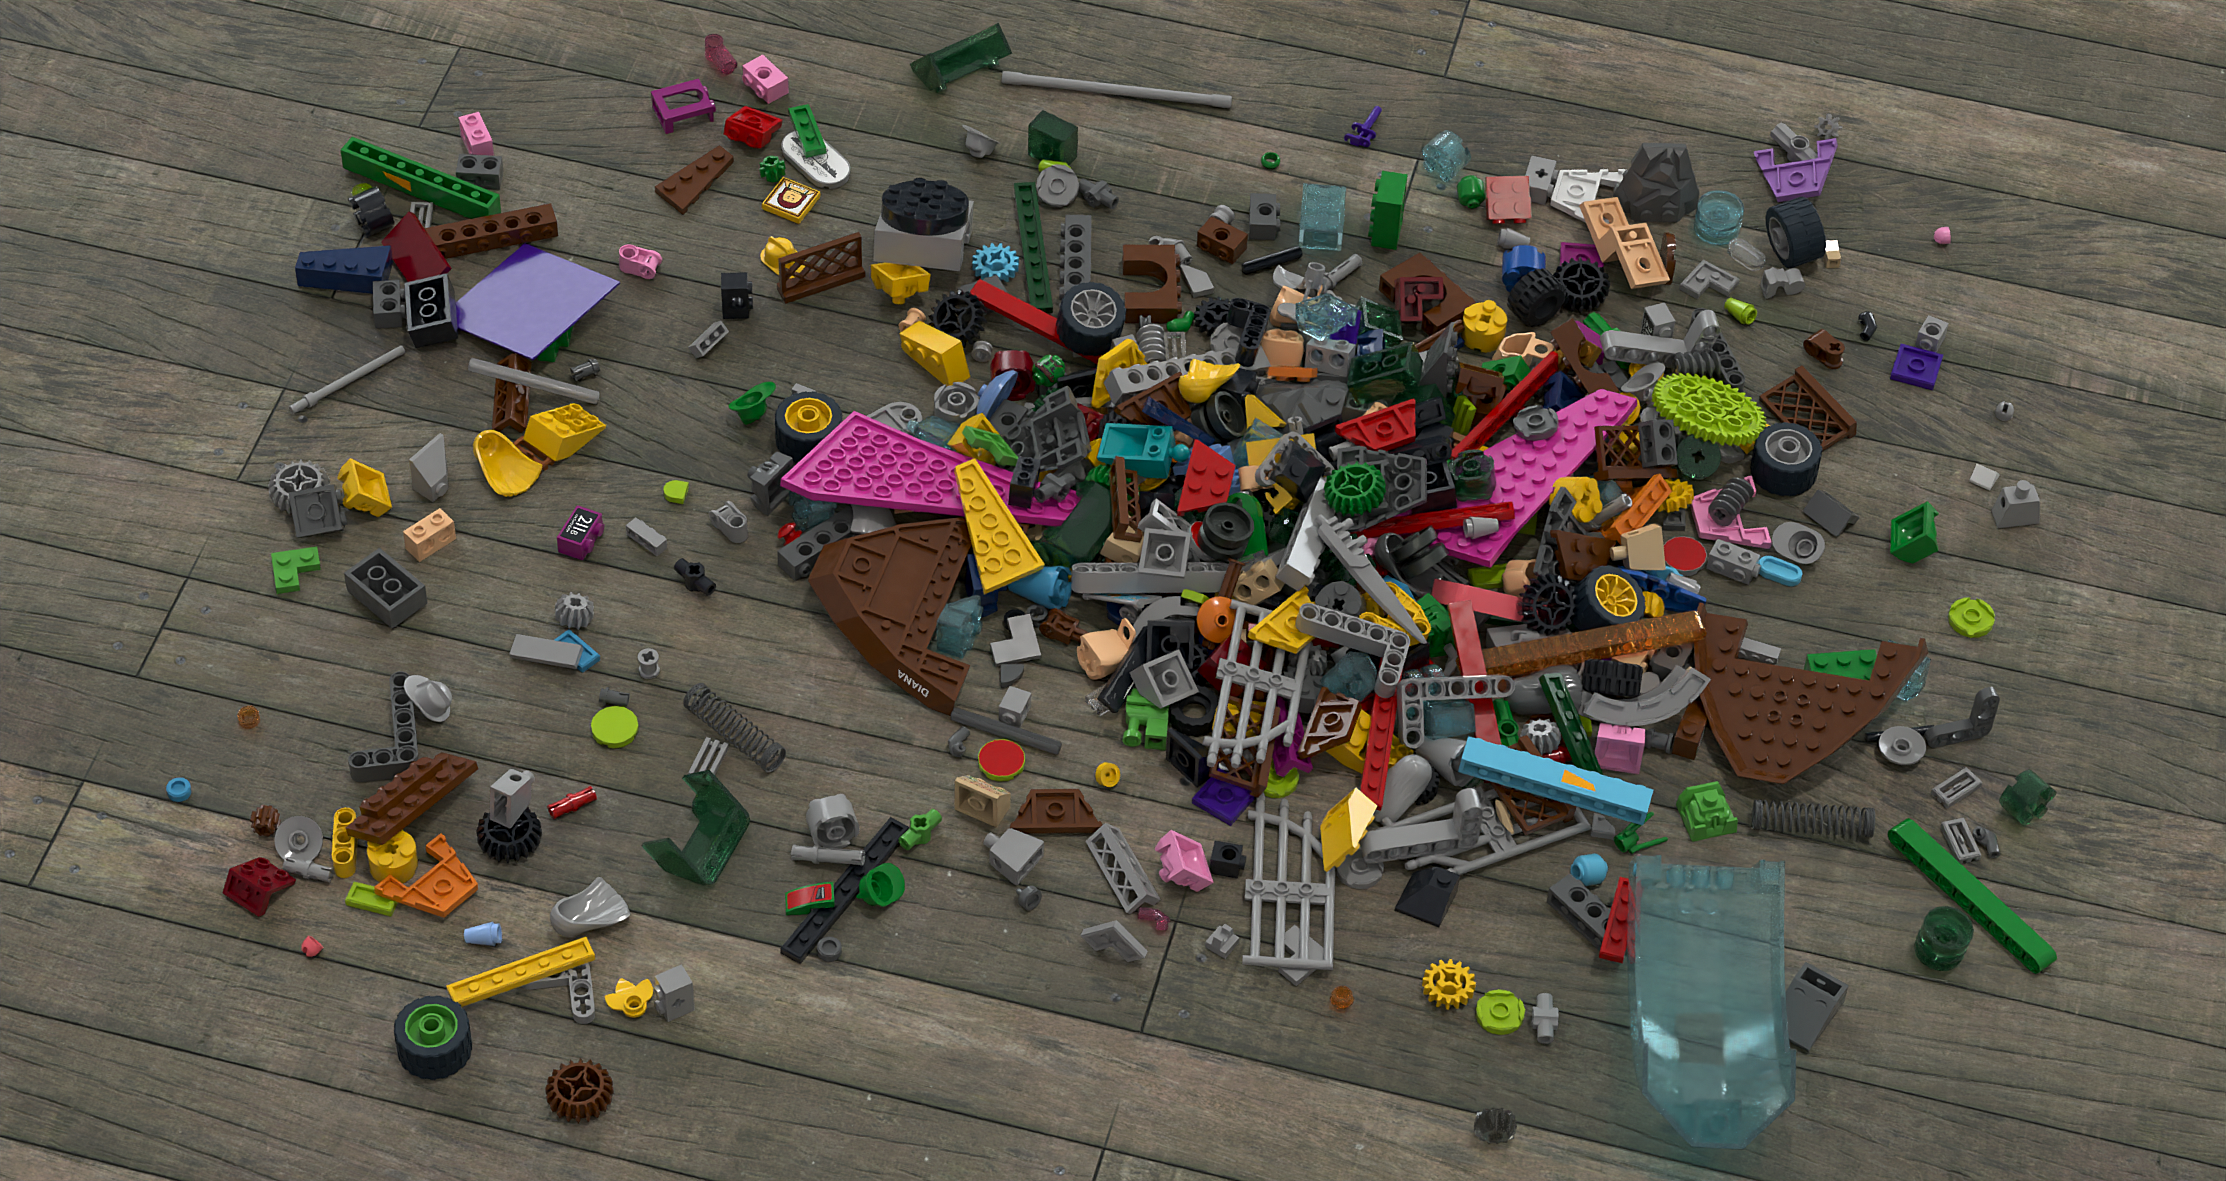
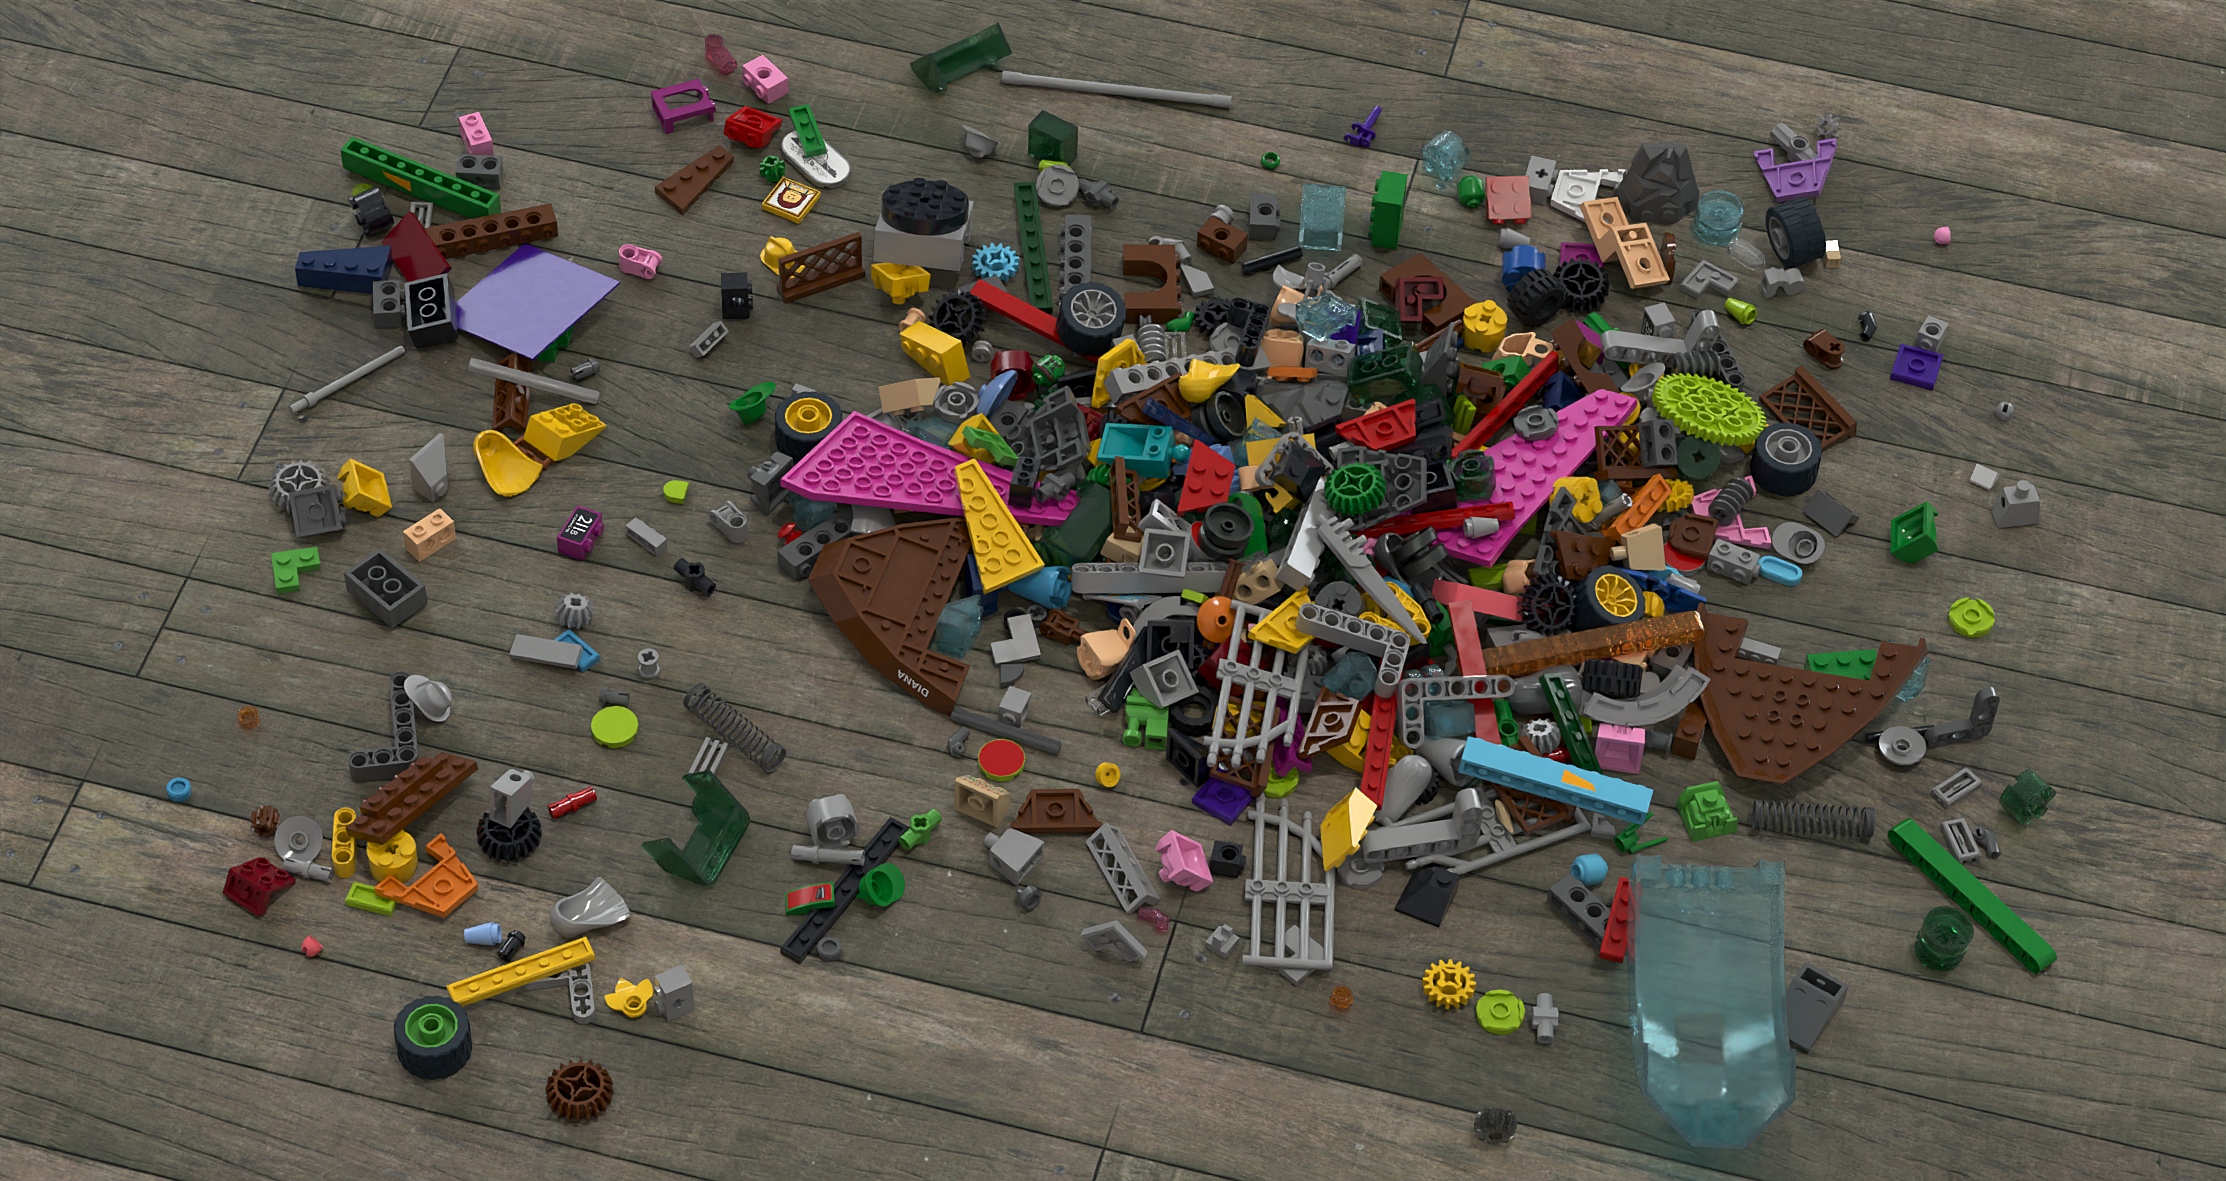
none -> black pin [497,930,526,962]
none -> tan slope [879,377,940,416]
none -> black pin [1410,582,1444,624]
none -> reddish brown tile [1668,513,1719,561]

